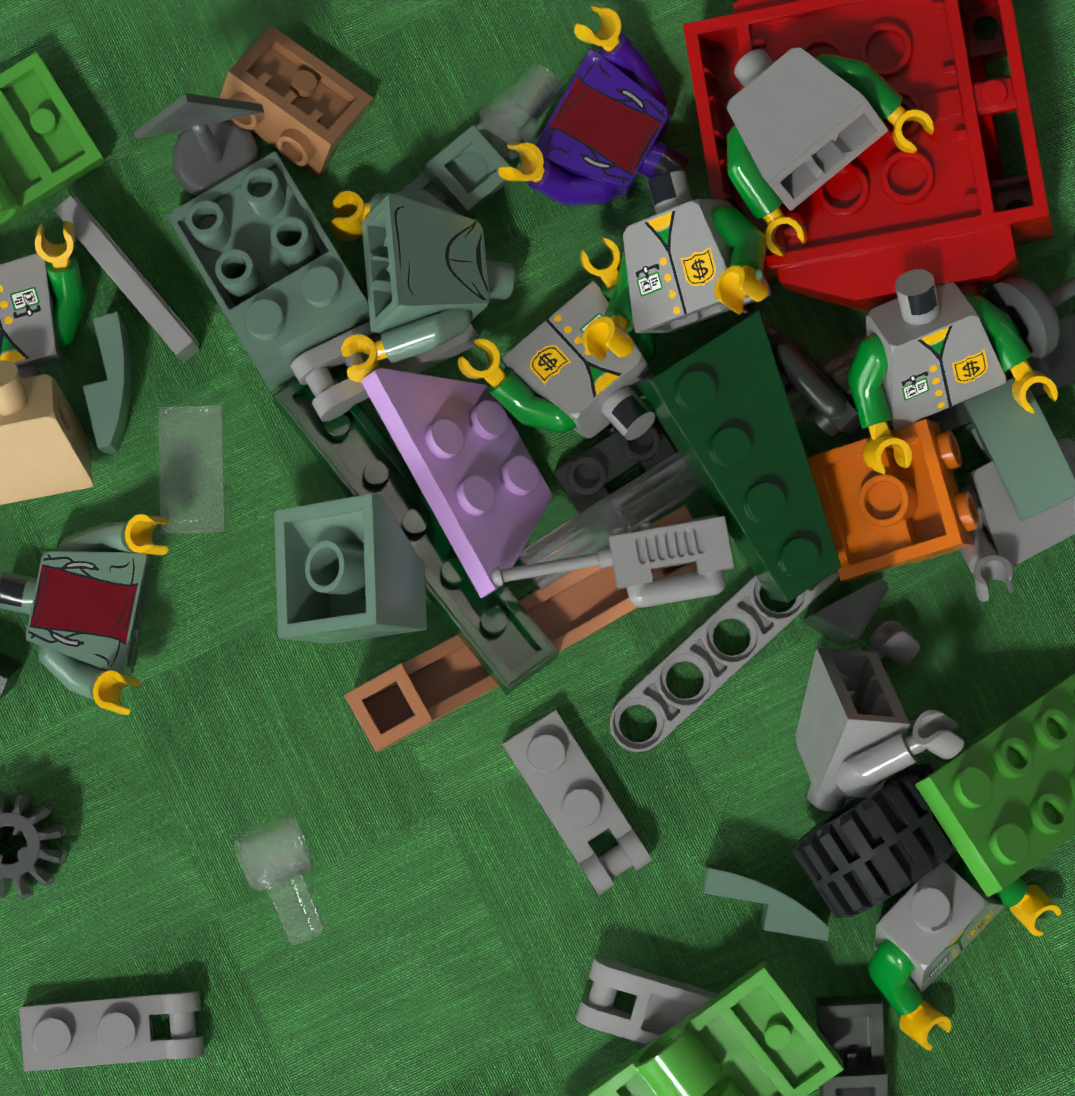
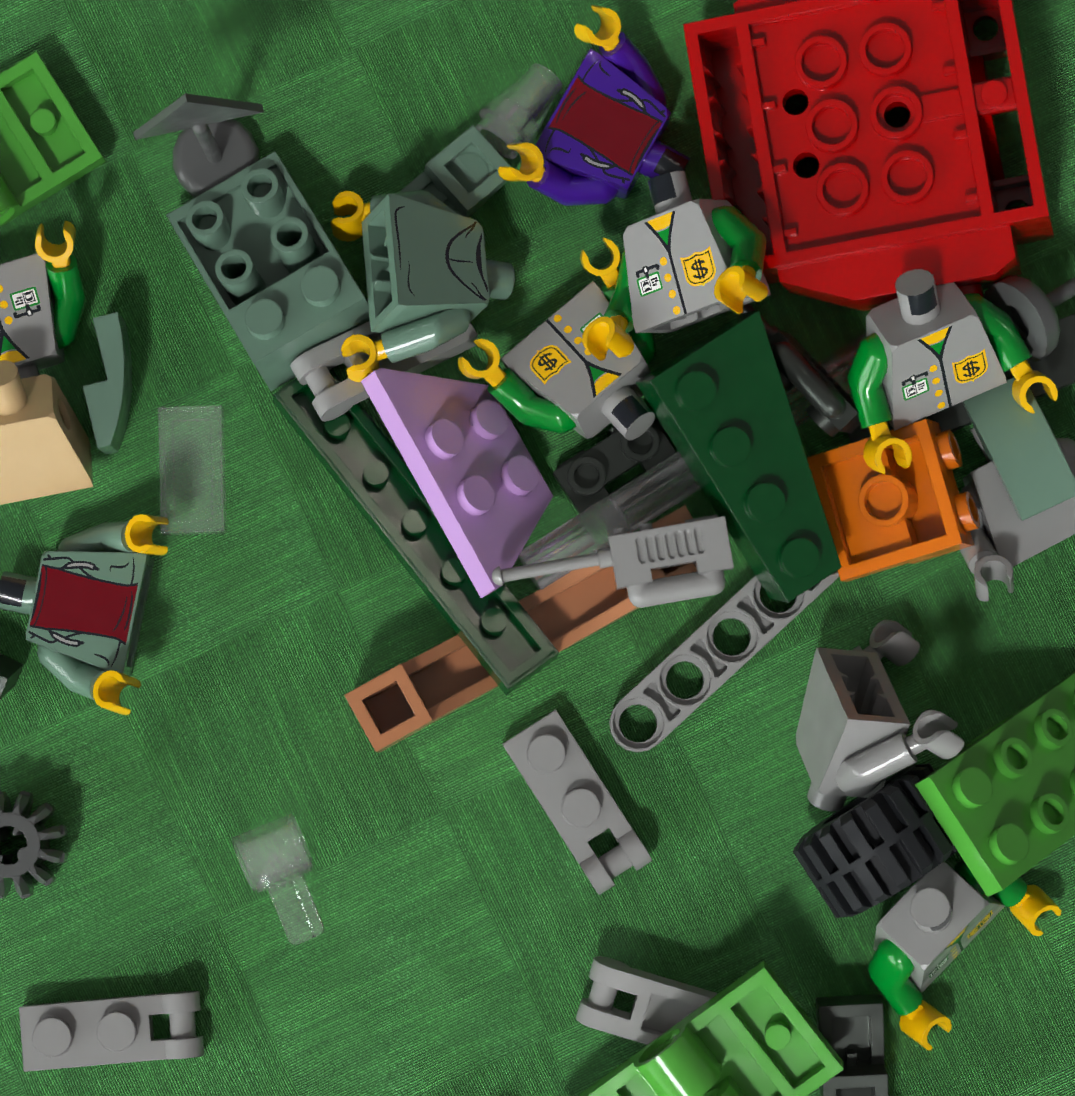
light grey tile [54,196,200,364] -> none
medium nougat bracket [220,25,373,177] -> none
sand green slope [274,493,427,644] -> none
sand green slope [701,866,830,941] -> none
light grey torso [727,47,934,256] -> none
pearl dark grey slope [803,578,889,646] -> none

